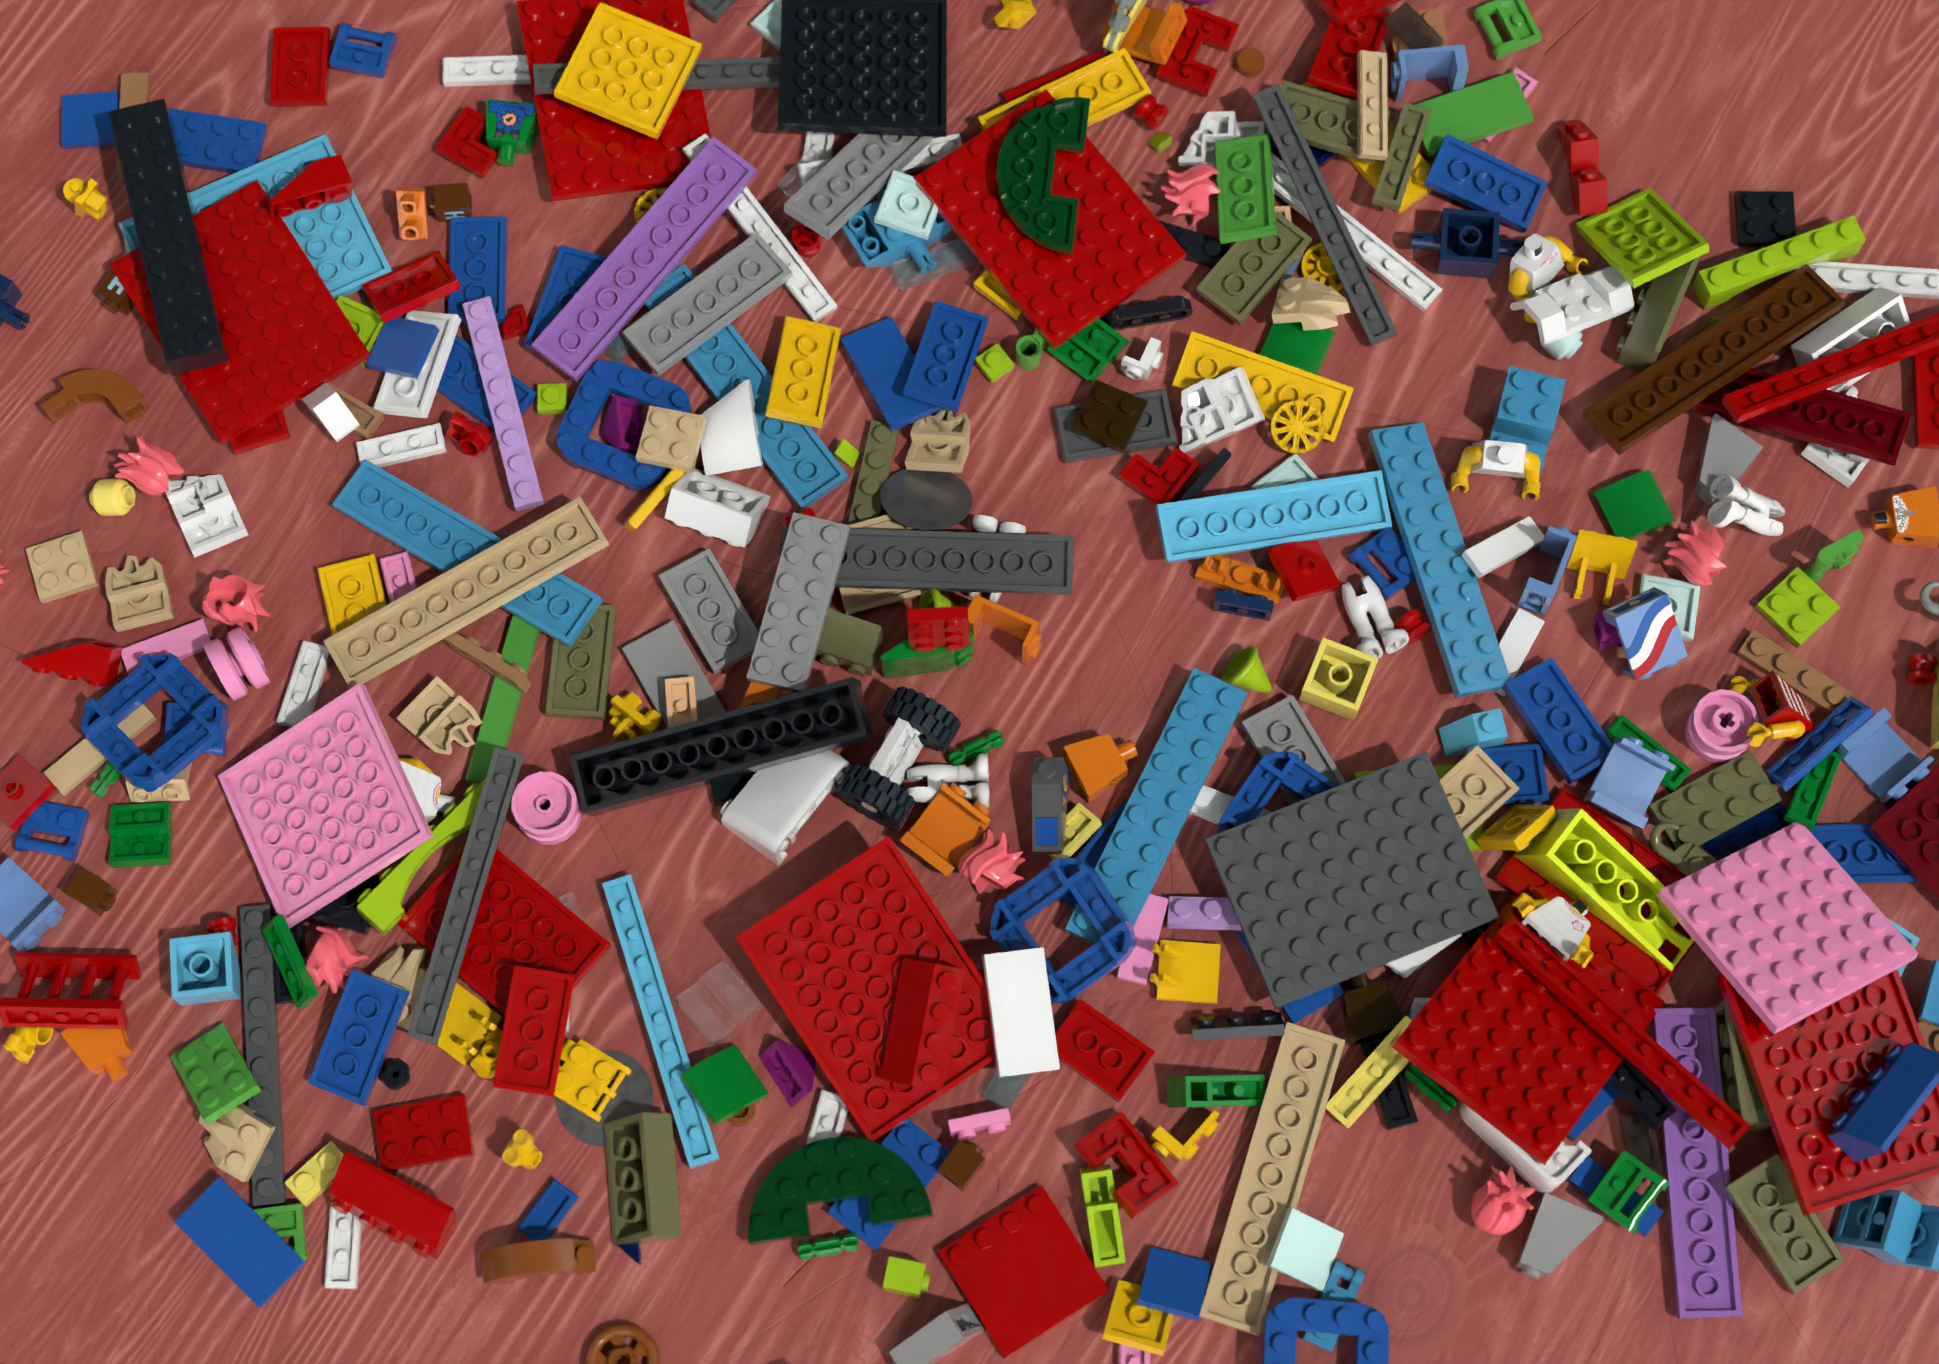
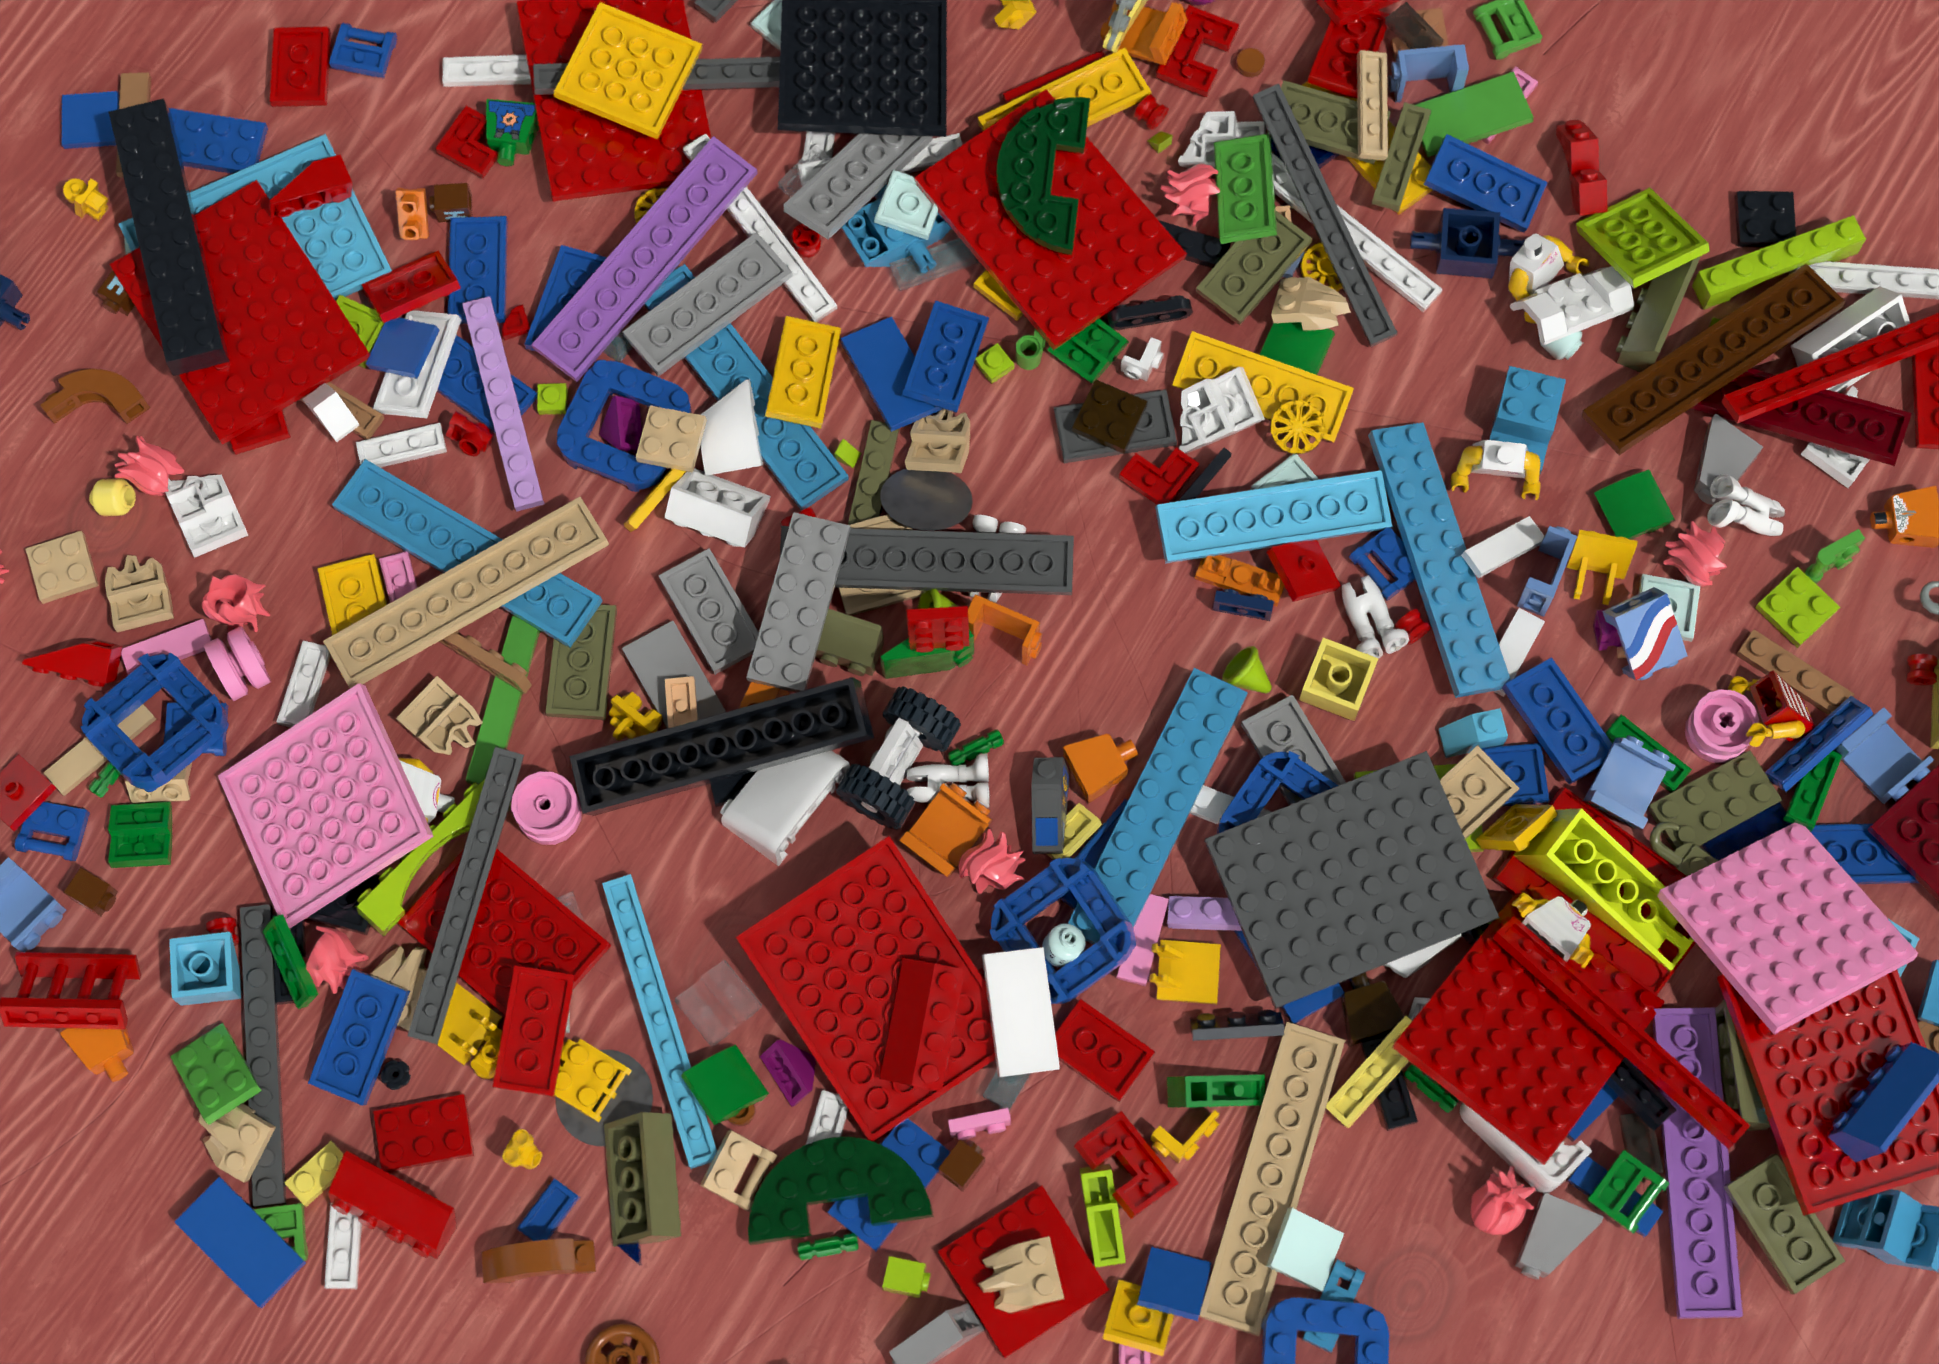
yellow plate [3,1027,54,1064] -> none
none -> tan plate [700,1130,777,1211]
none -> tan plate [978,1236,1064,1313]
none -> light aqua head [1042,924,1086,967]

